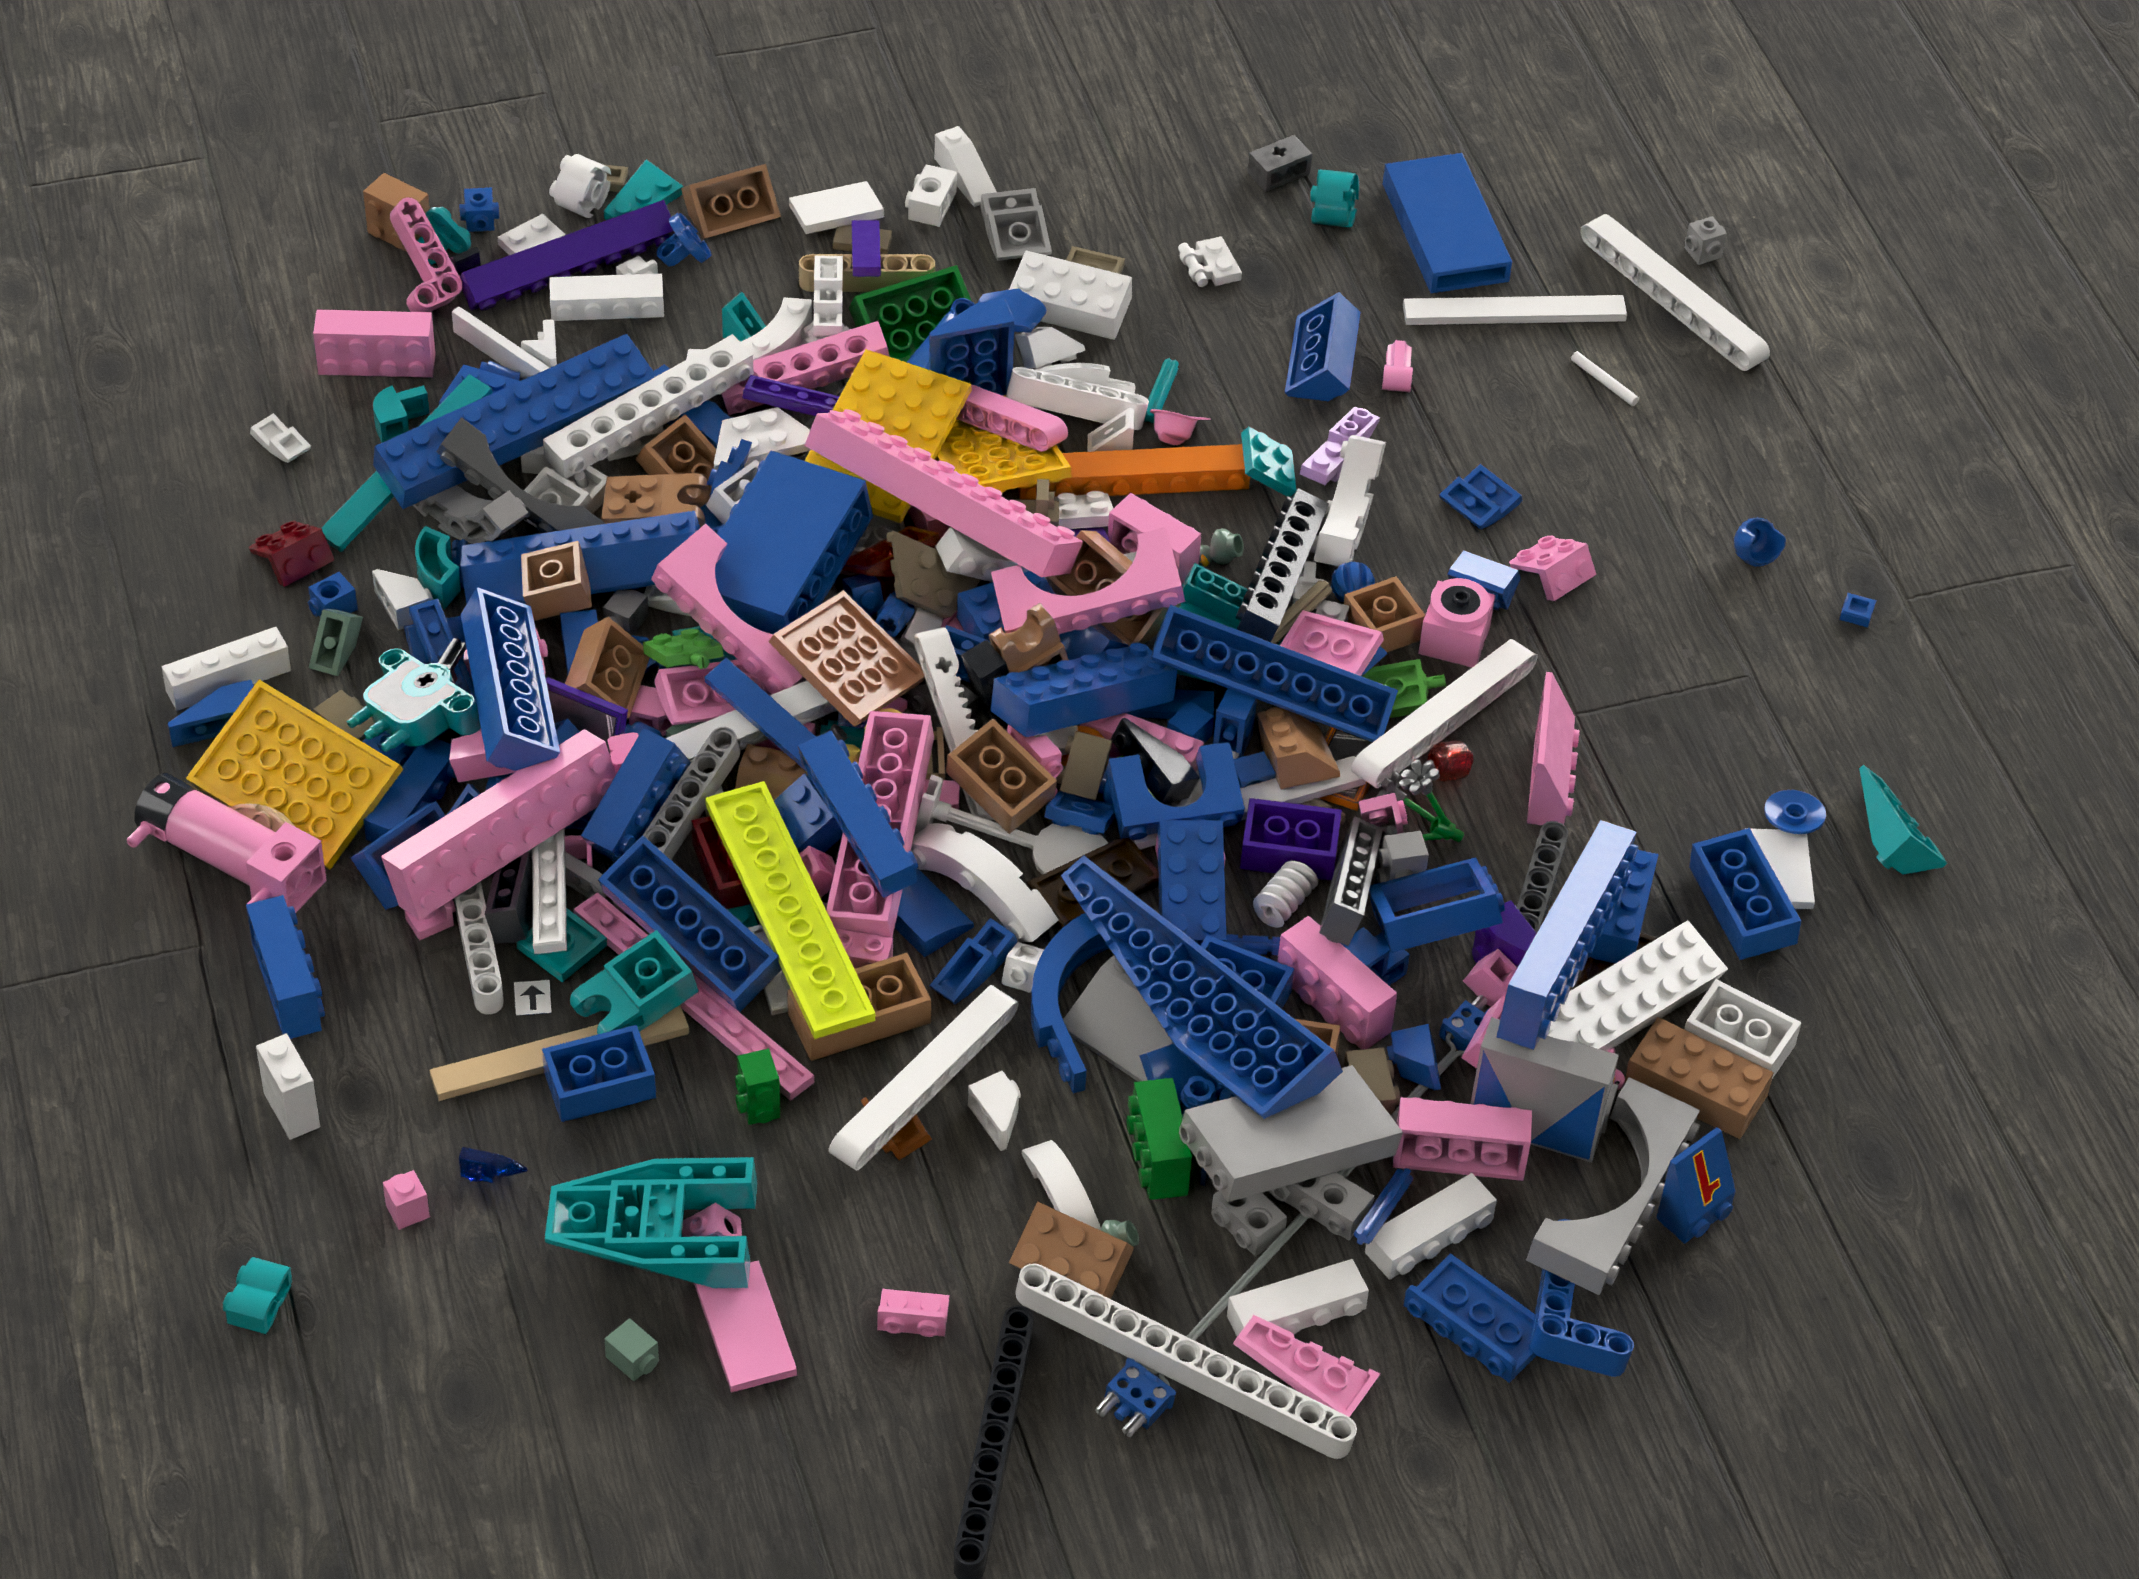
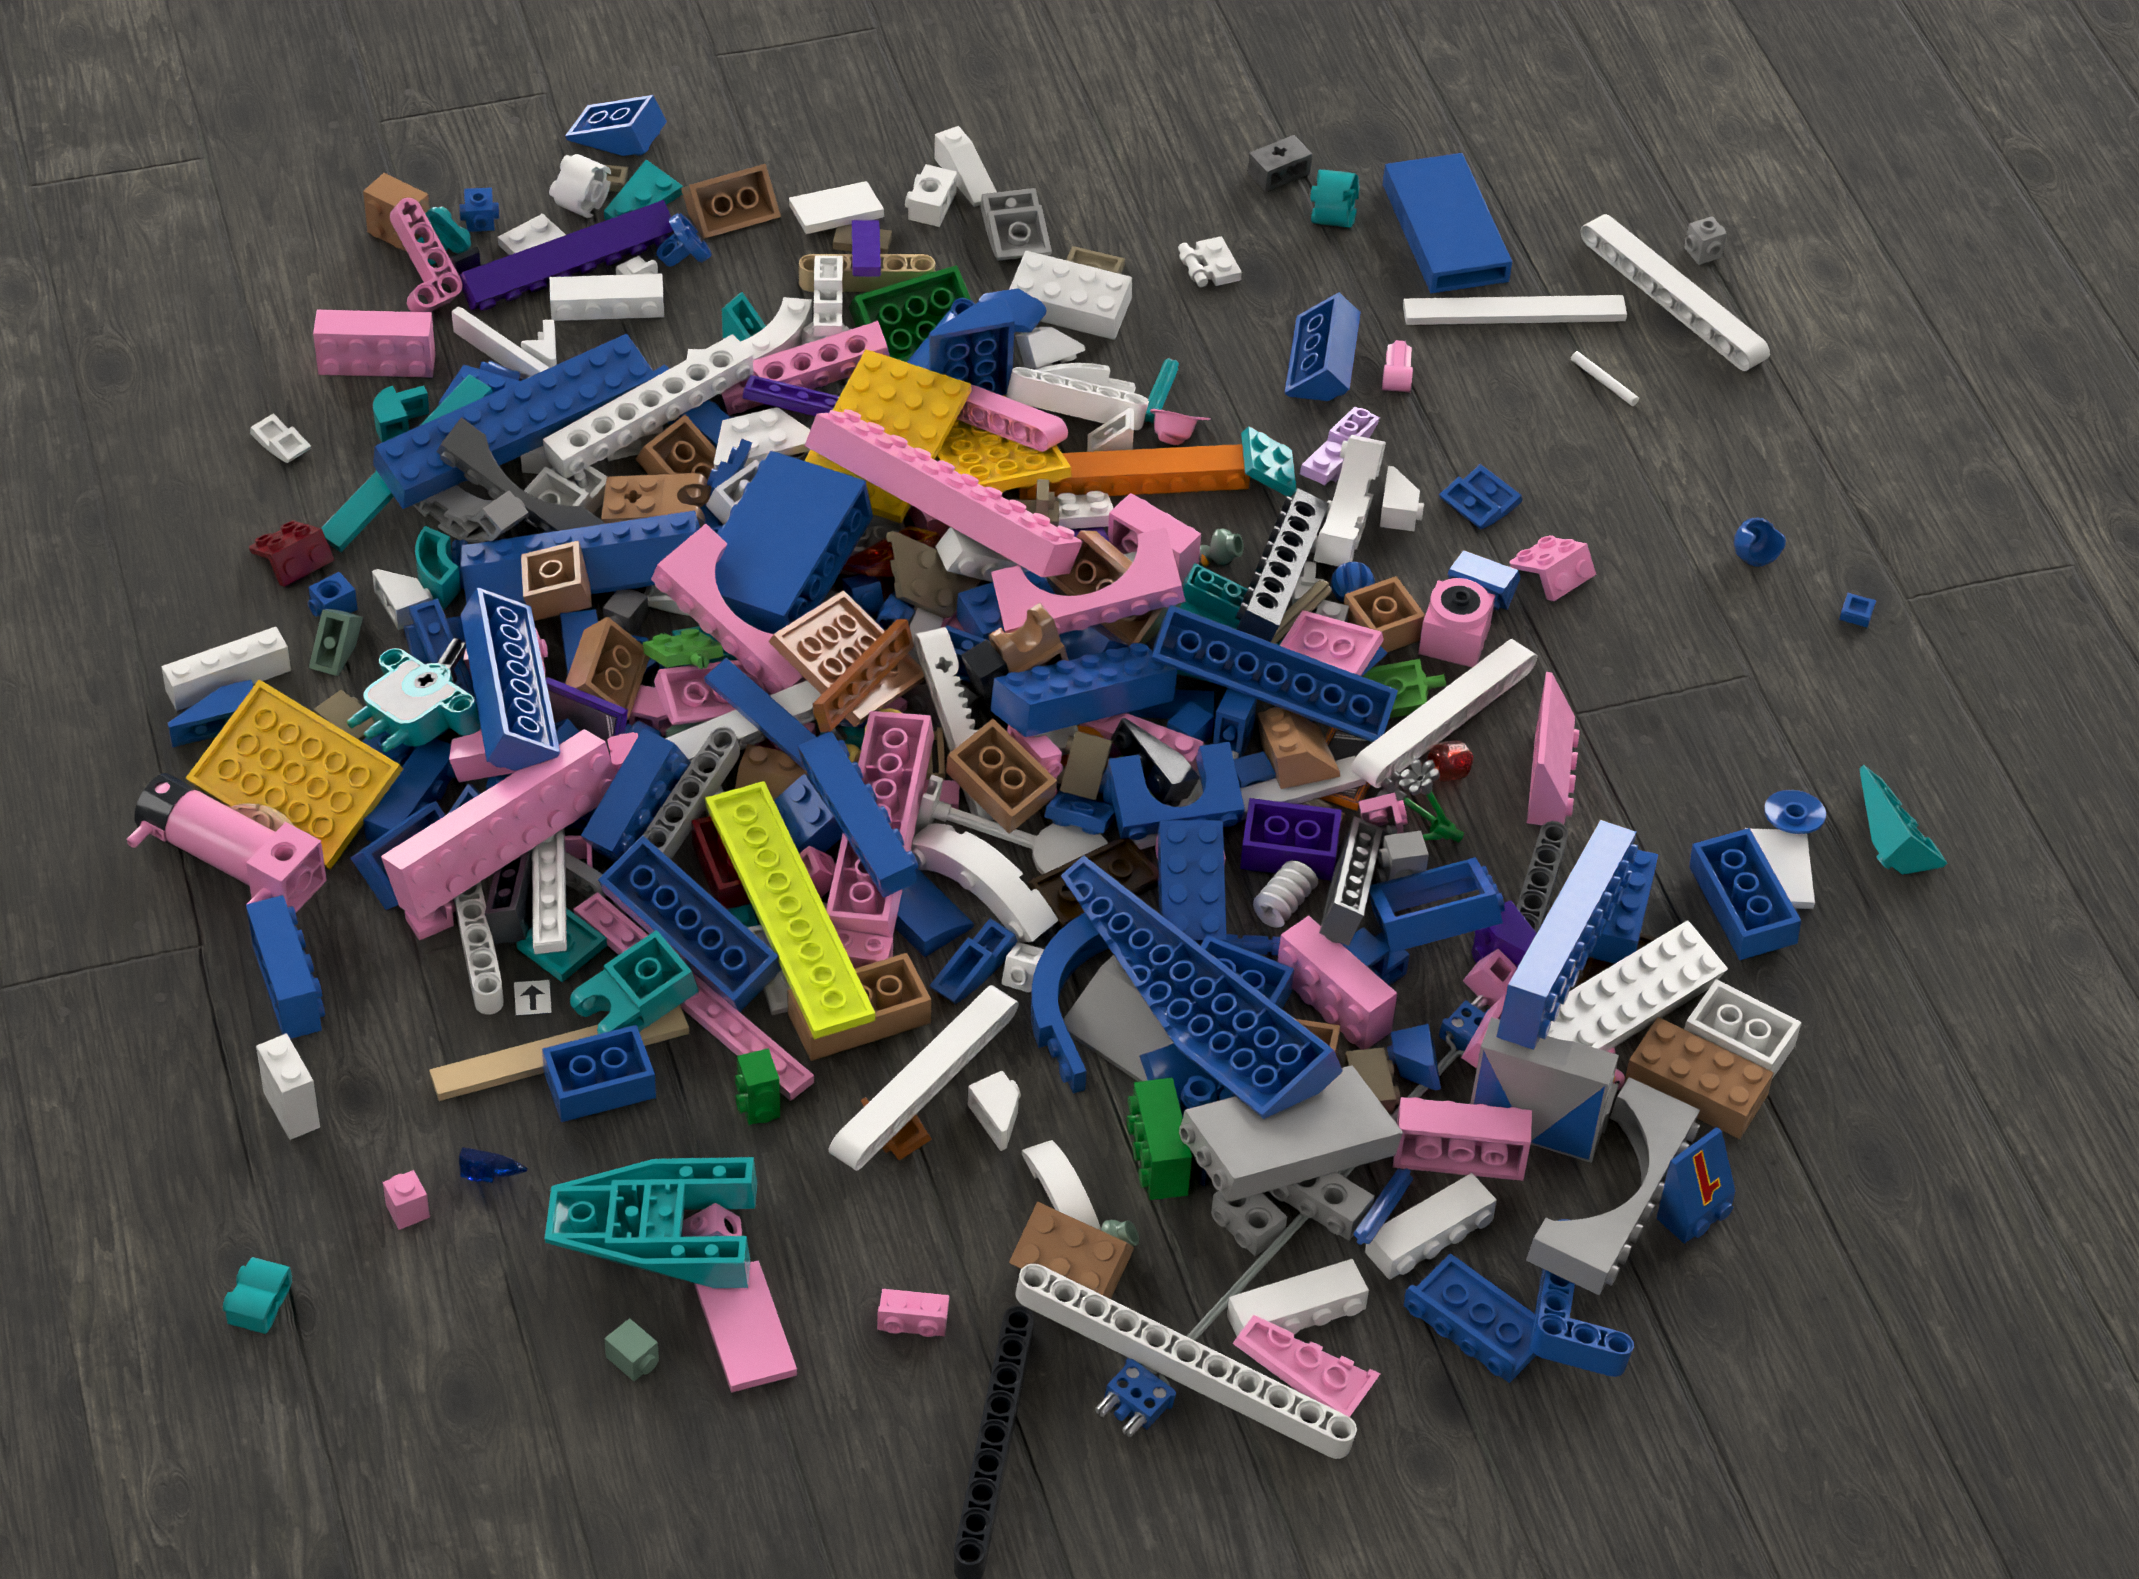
none -> blue slope [565,95,667,156]
none -> dark orange plate [812,619,914,732]
none -> white slope [1380,466,1424,531]

